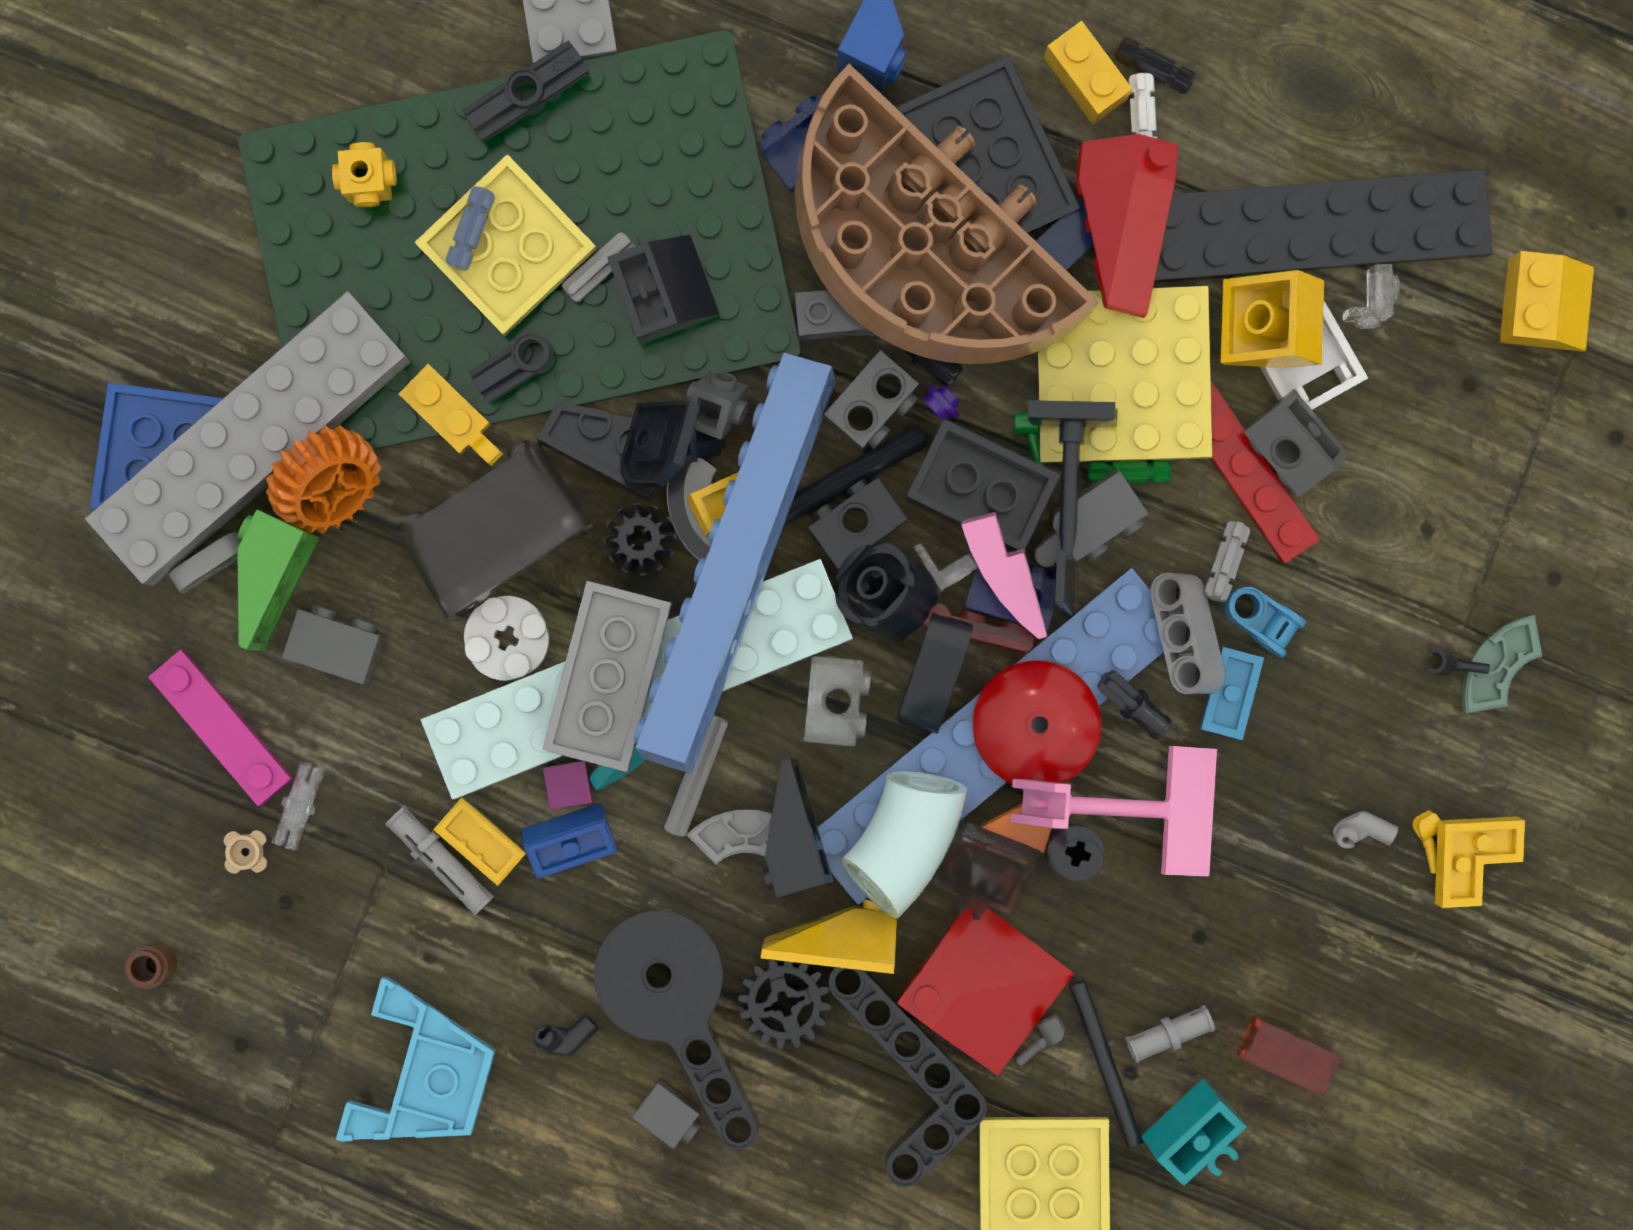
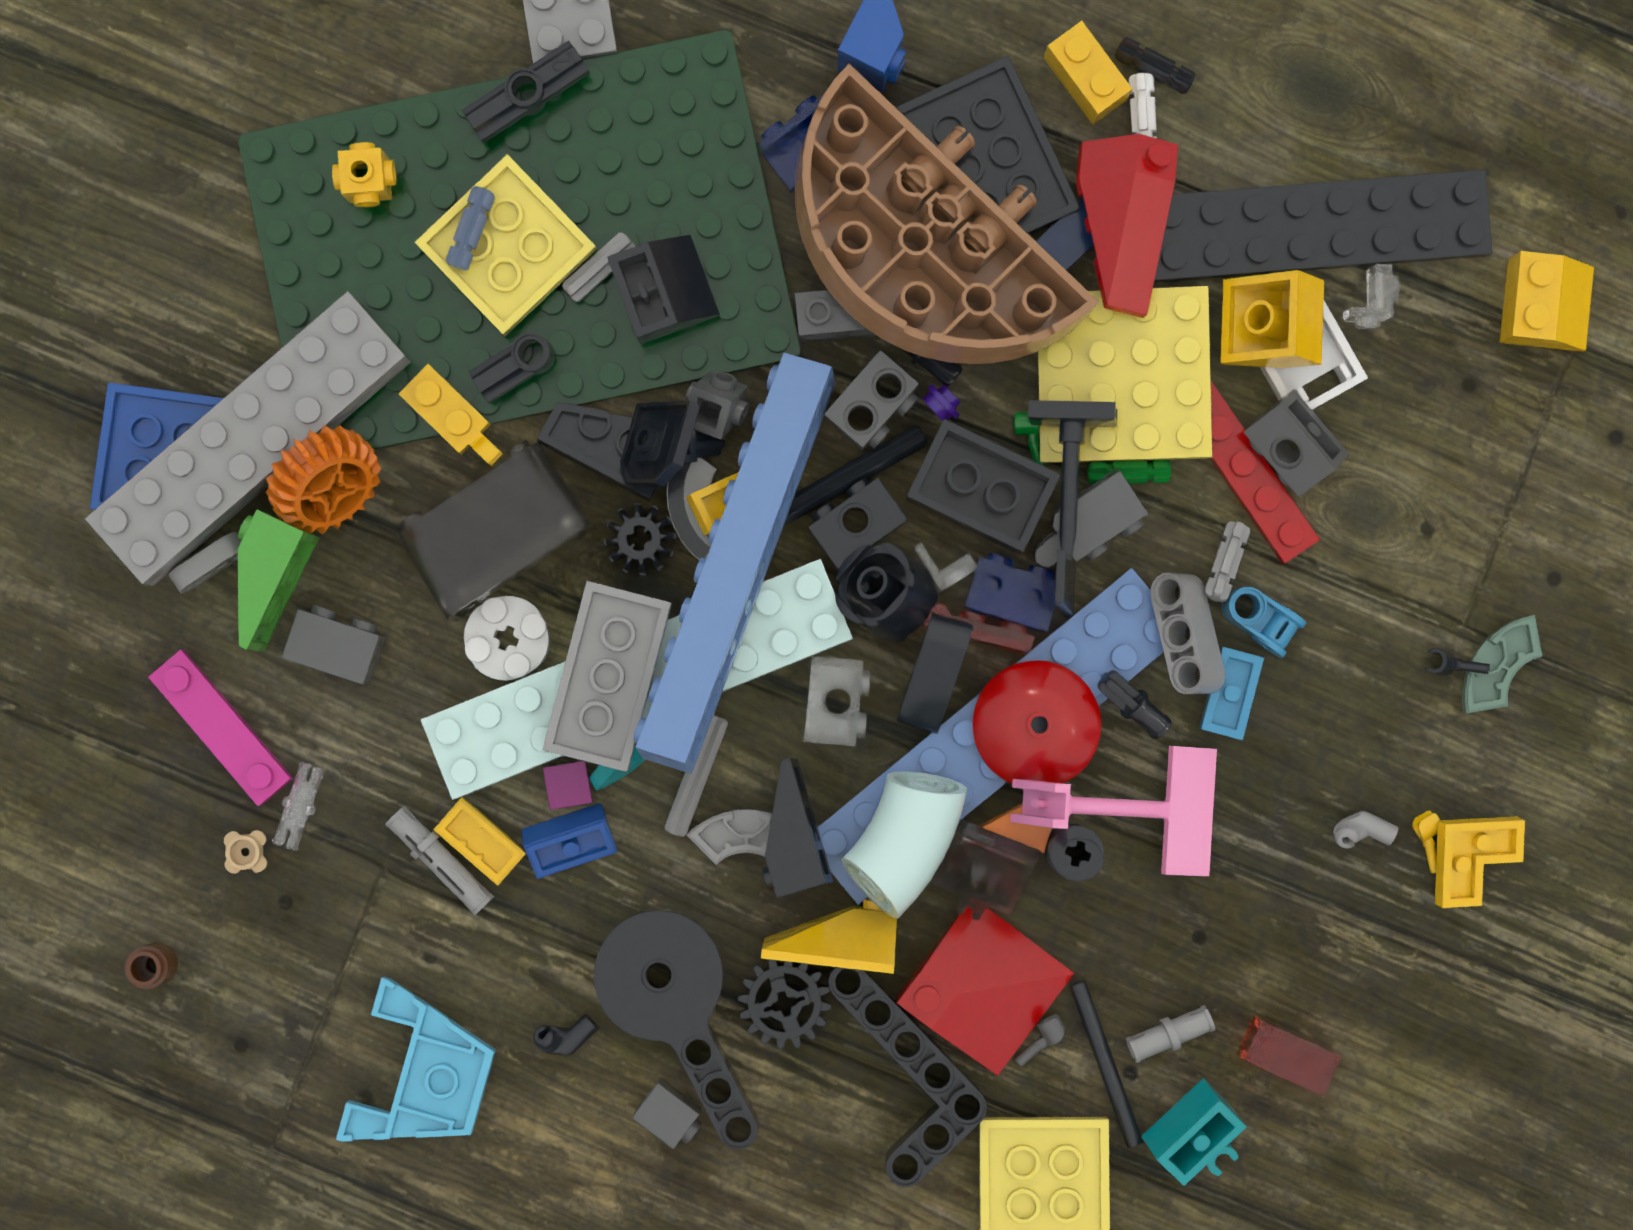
bright pink slope [961,512,1047,639] -> none

